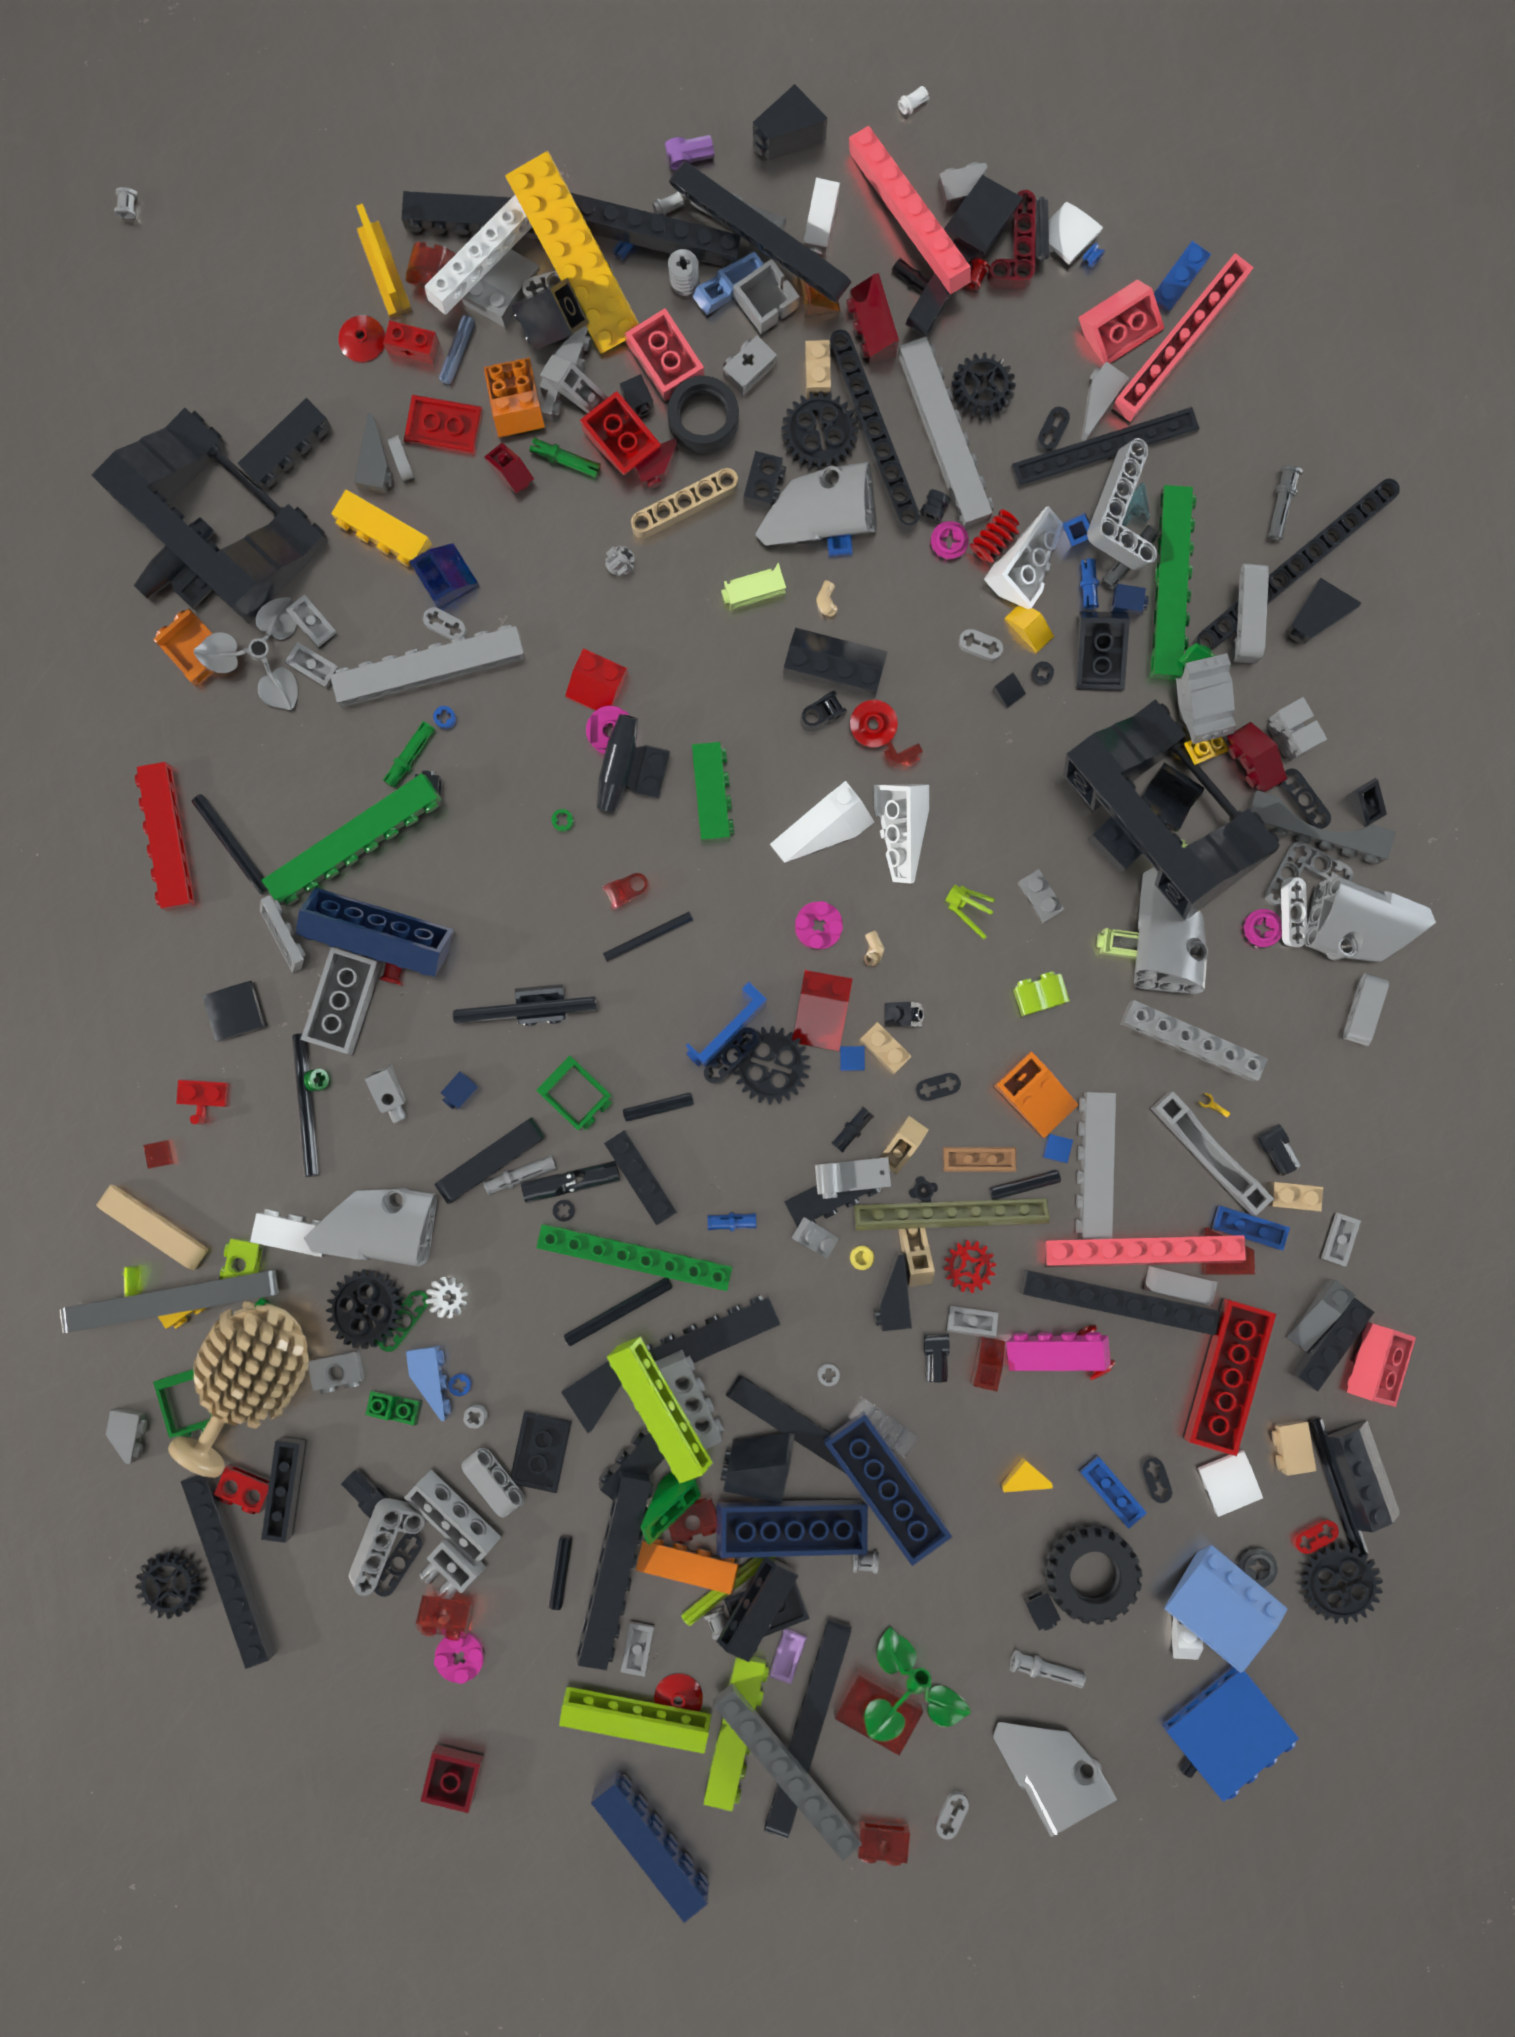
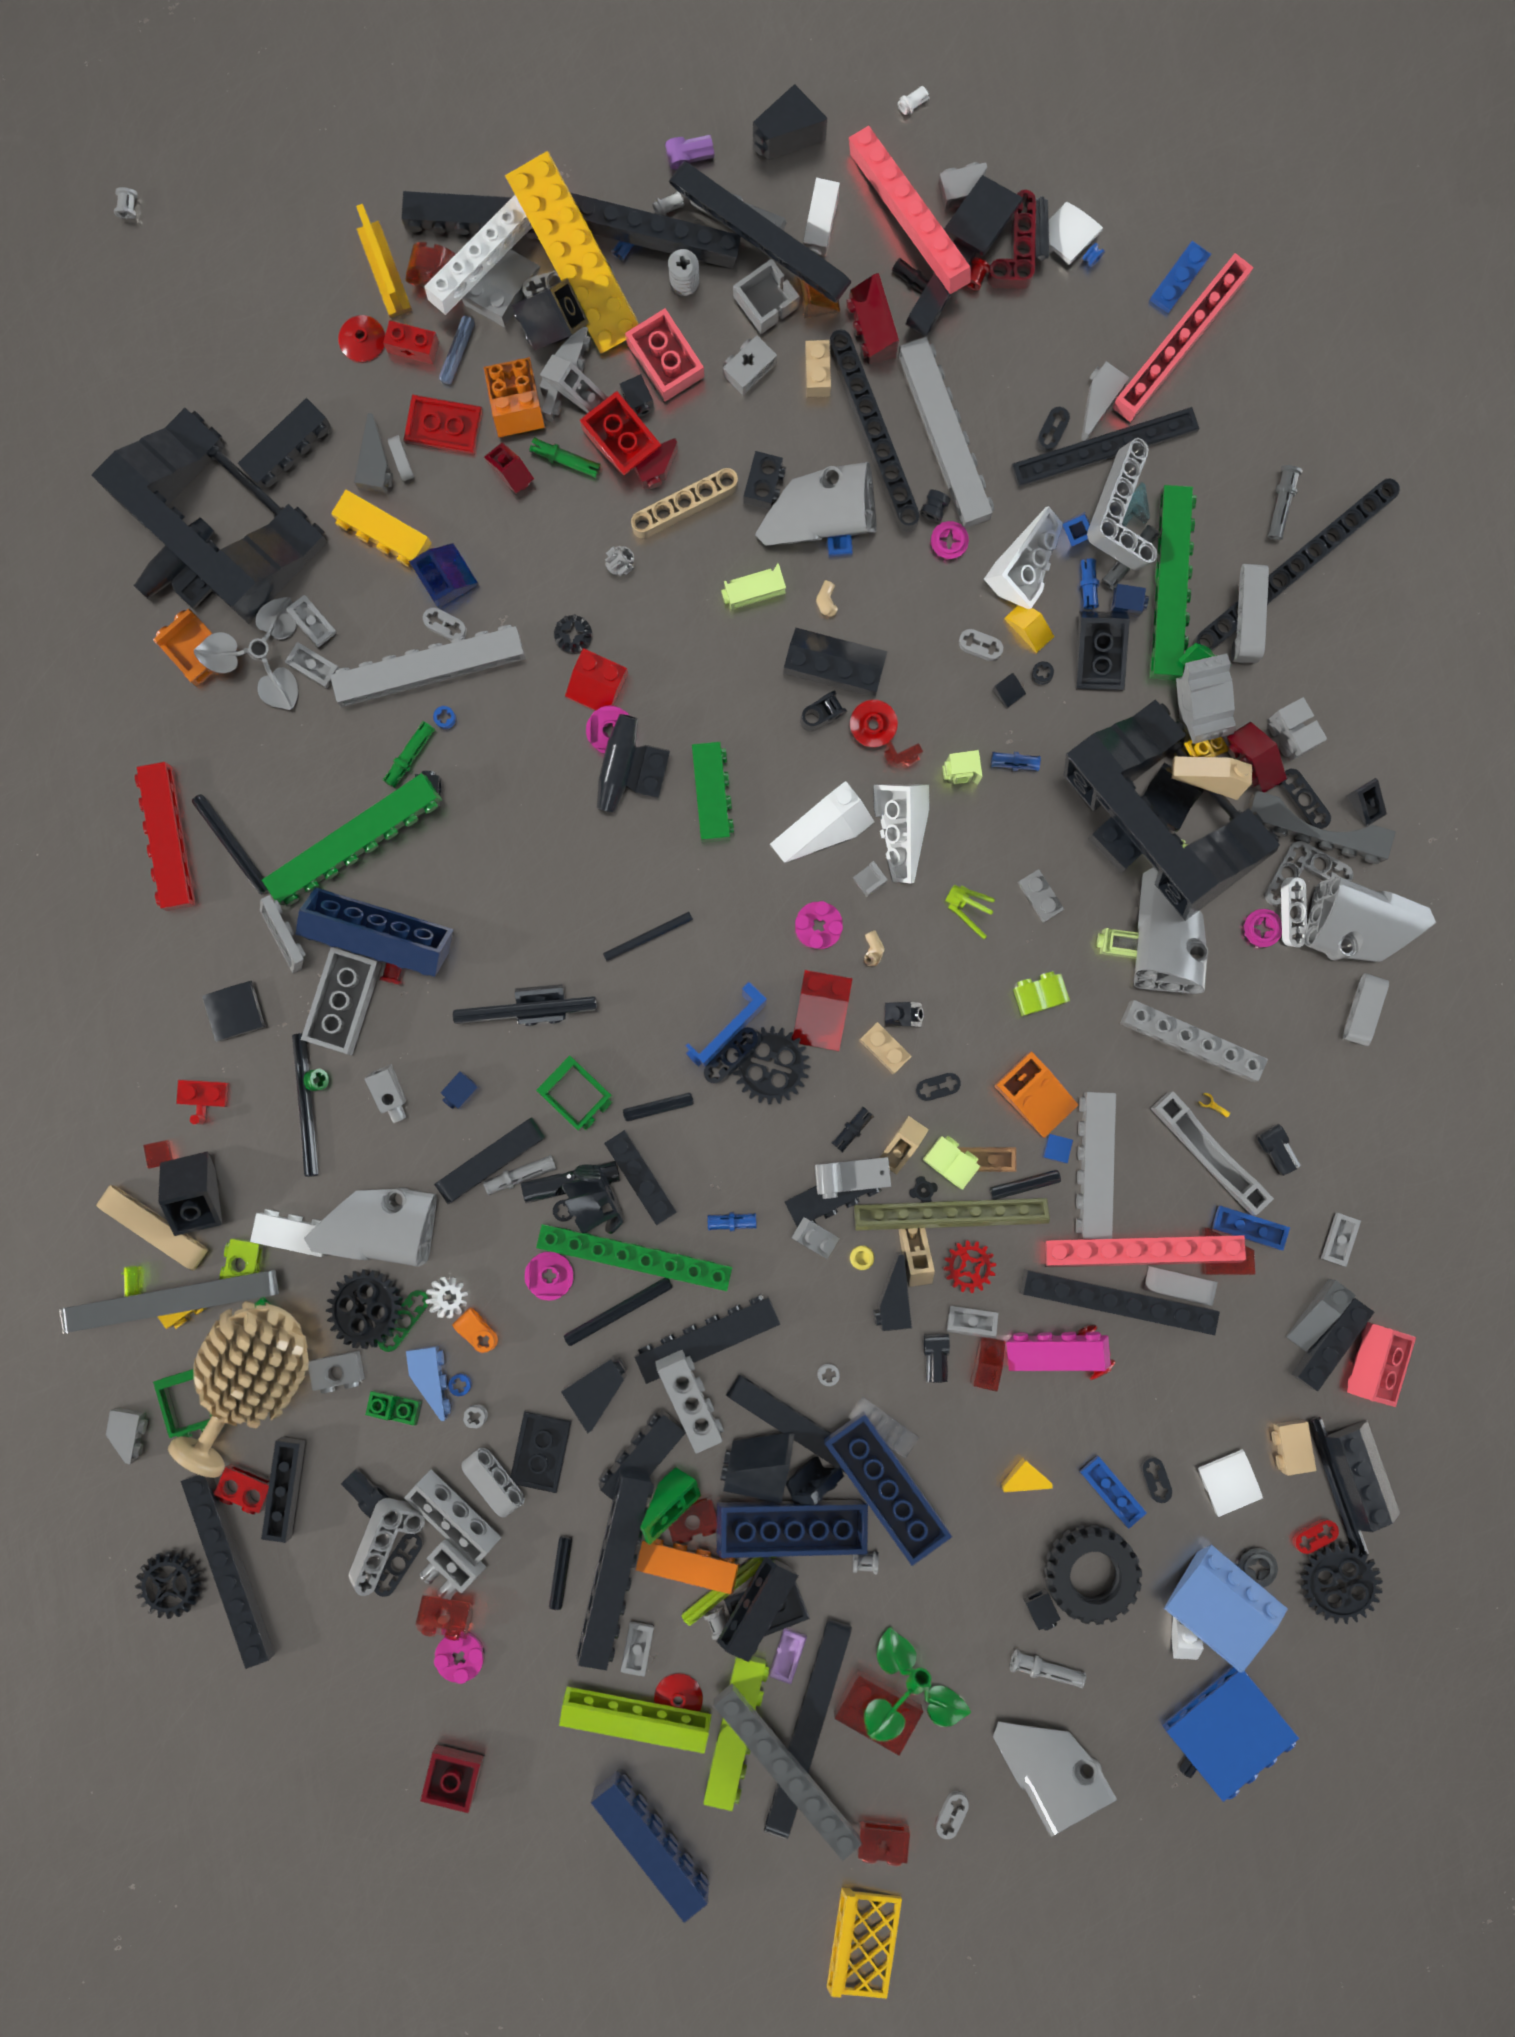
green bush [551,809,574,832] -> none
clear red piece [602,873,650,910] -> none
lime brick [607,1337,713,1483] -> none
black tyre [667,375,739,454] -> none
medium blue slope [693,252,763,315] -> none
black gear [781,391,859,470] -> none
blue tile [840,1046,865,1071] -> none
black gear [951,352,1016,418] -> none
red piece [969,509,1020,563] -> none
coral slope [1078,279,1164,365] -> none
red brick [1184,1298,1276,1456] -> none
tan brick [1267,1182,1323,1211] -> none
black slope [1286,578,1361,644] -> none
none -> black slope [158,1151,222,1236]
none -> orange piece [452,1307,498,1353]
none -> dark pink plate [525,1251,574,1301]
none -> black gear [554,614,592,653]
none -> black piece [563,1164,624,1234]
none -> black bracket [786,1457,844,1505]
none -> yellow fence [826,1887,902,1999]
none -> light grey panel [853,861,888,897]
none -> yellowish green brick [922,1136,981,1190]
none -> yellowish green window [942,750,983,785]
none -> blue pin [991,752,1041,771]
none -> tan slope [1172,757,1252,800]

